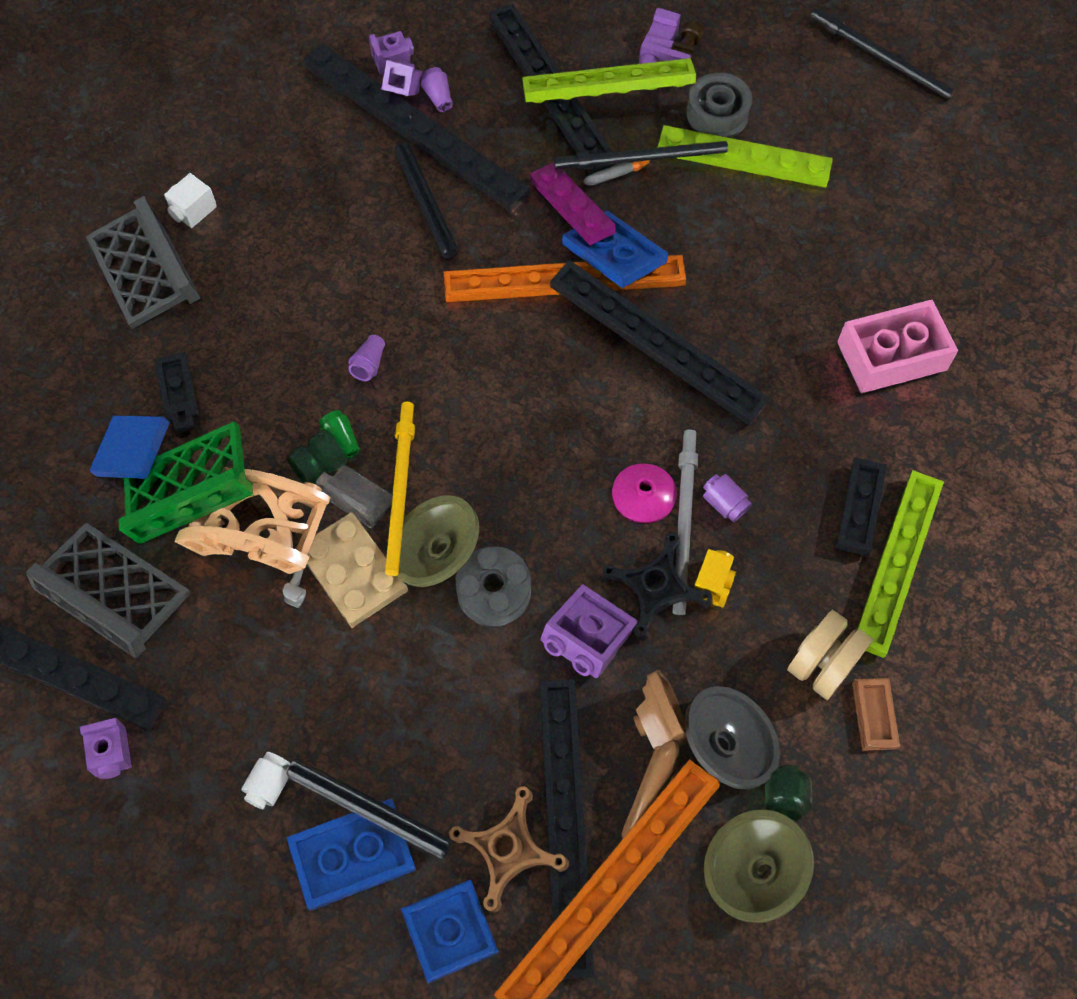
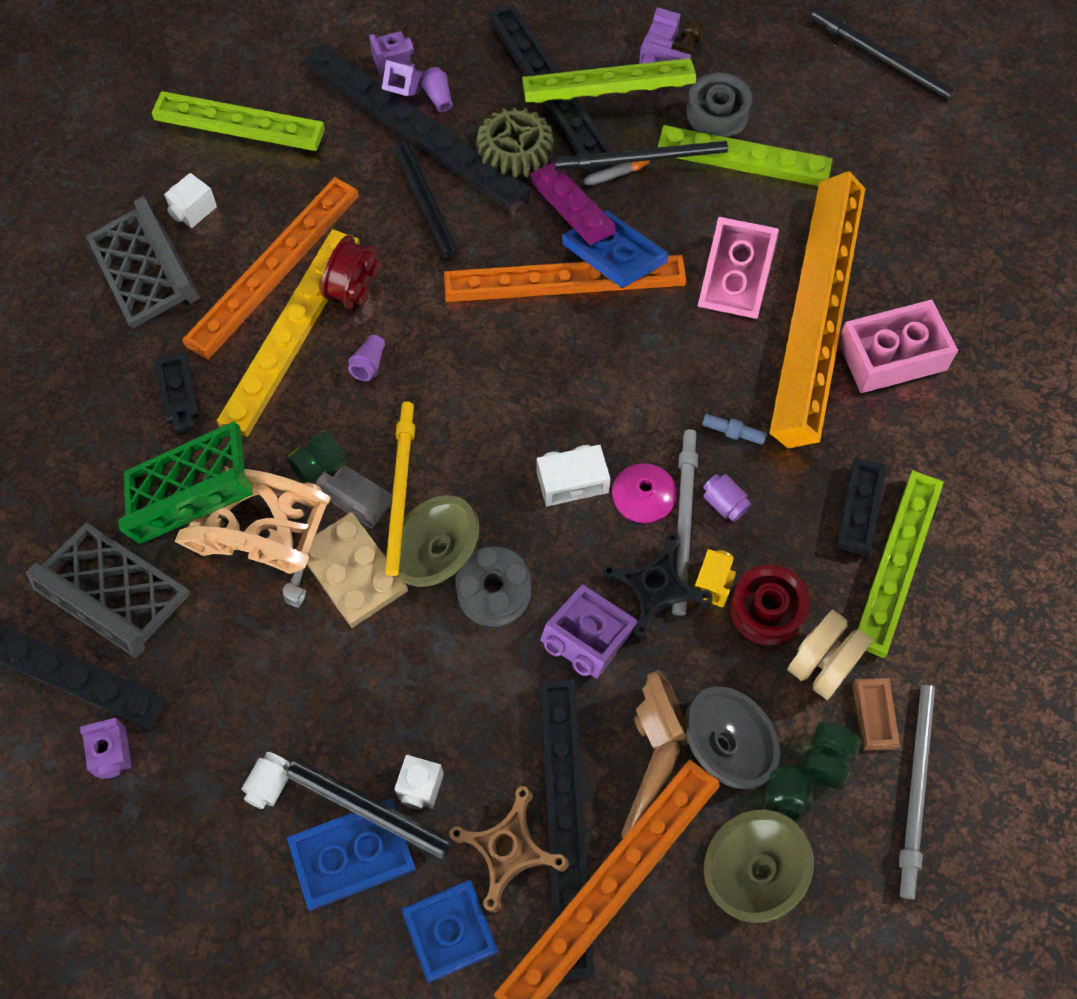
blue tile [89,416,170,479] -> none
green cone [318,410,360,460] -> none
black plate [550,260,770,426] -> none
none -> lime plate [151,91,325,151]
none -> orange tile [182,177,359,360]
none -> yellow plate [217,229,360,438]
none -> dark red wheel [321,235,381,309]
none -> white brick [394,755,444,810]
none -> olive gear [476,106,554,178]
none -> white brick [537,445,610,507]
none -> bright pink slope [698,217,779,319]
none -> sand blue bar [702,414,767,445]
none -> dark red wheel [730,564,810,646]
none -> light orange brick [770,171,865,449]
none -> clear green wheel [800,722,862,790]
none -> light grey bar [899,685,935,899]

